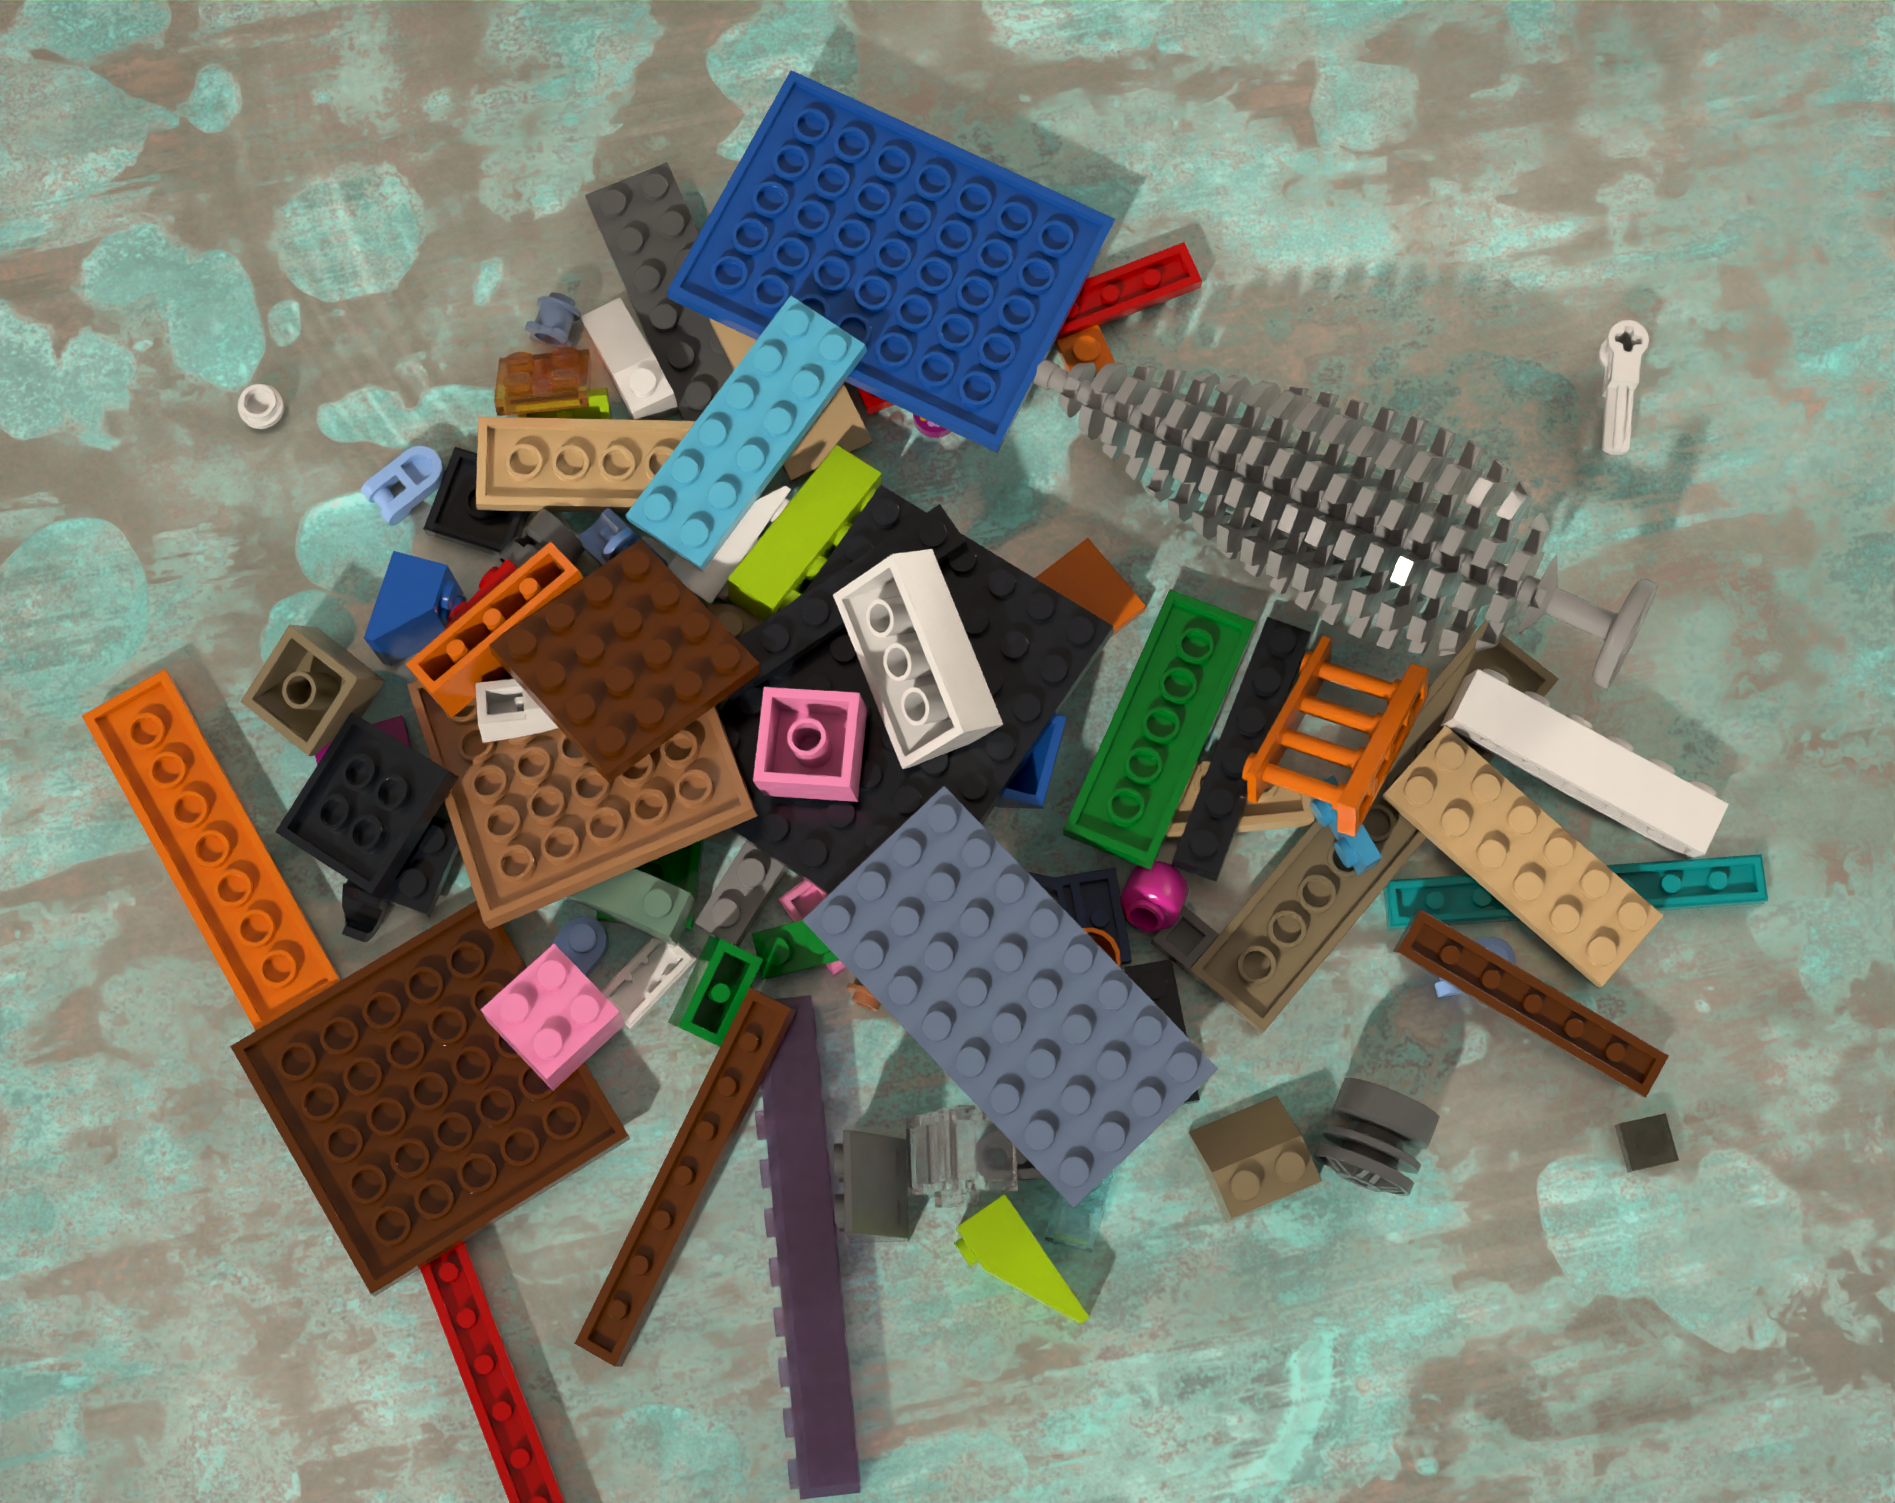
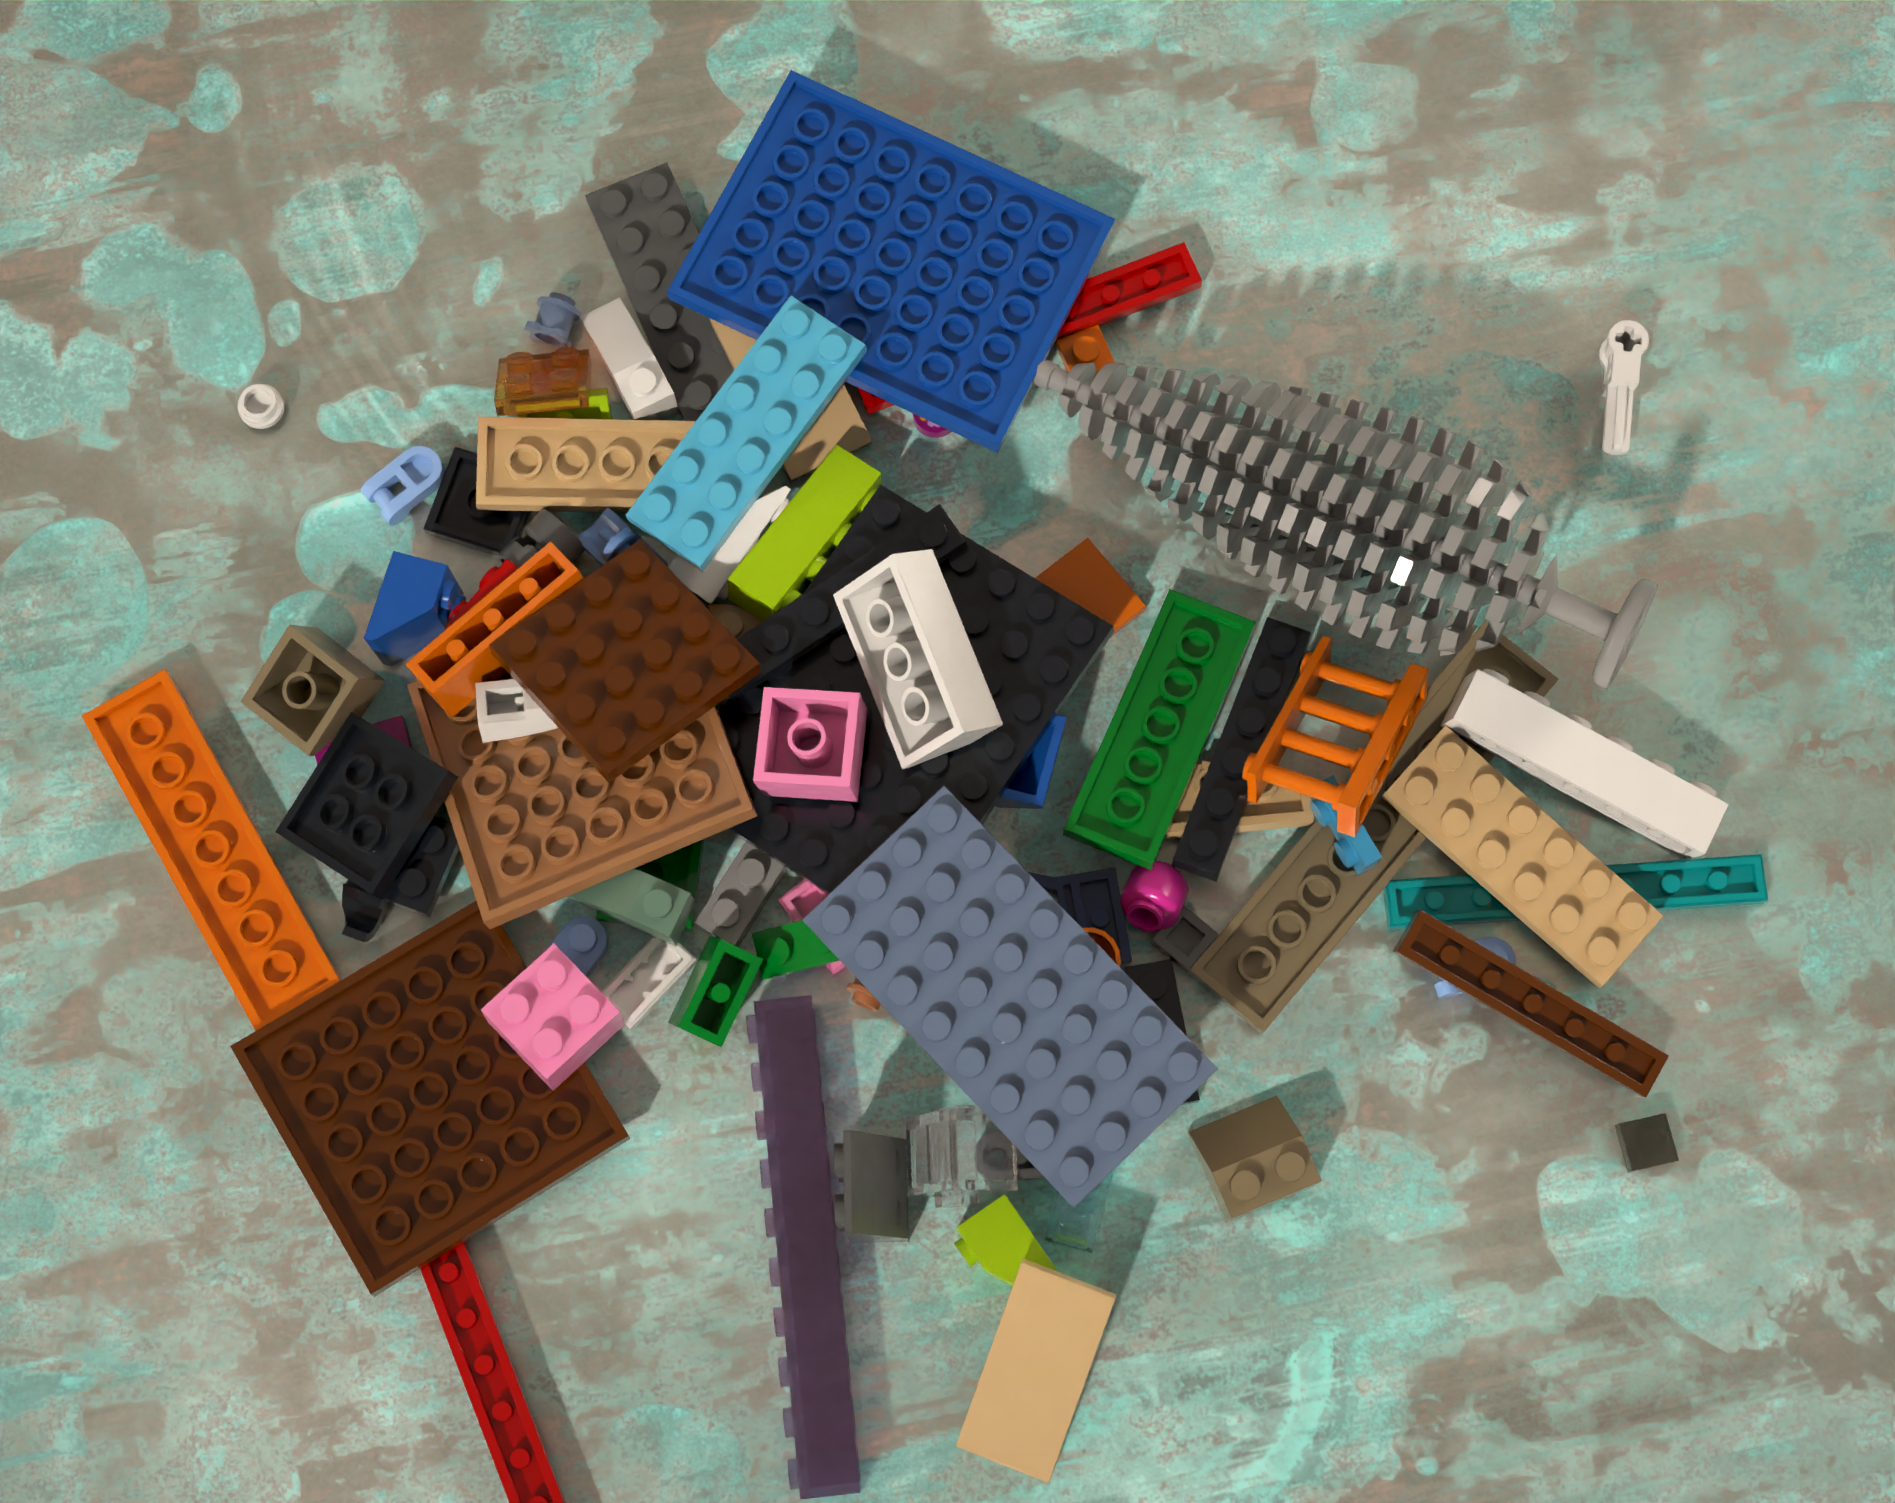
reddish brown plate [574,988,797,1367] -> none
dark grey wheel [1313,1078,1440,1196] -> none
none -> tan tile [956,1258,1117,1483]

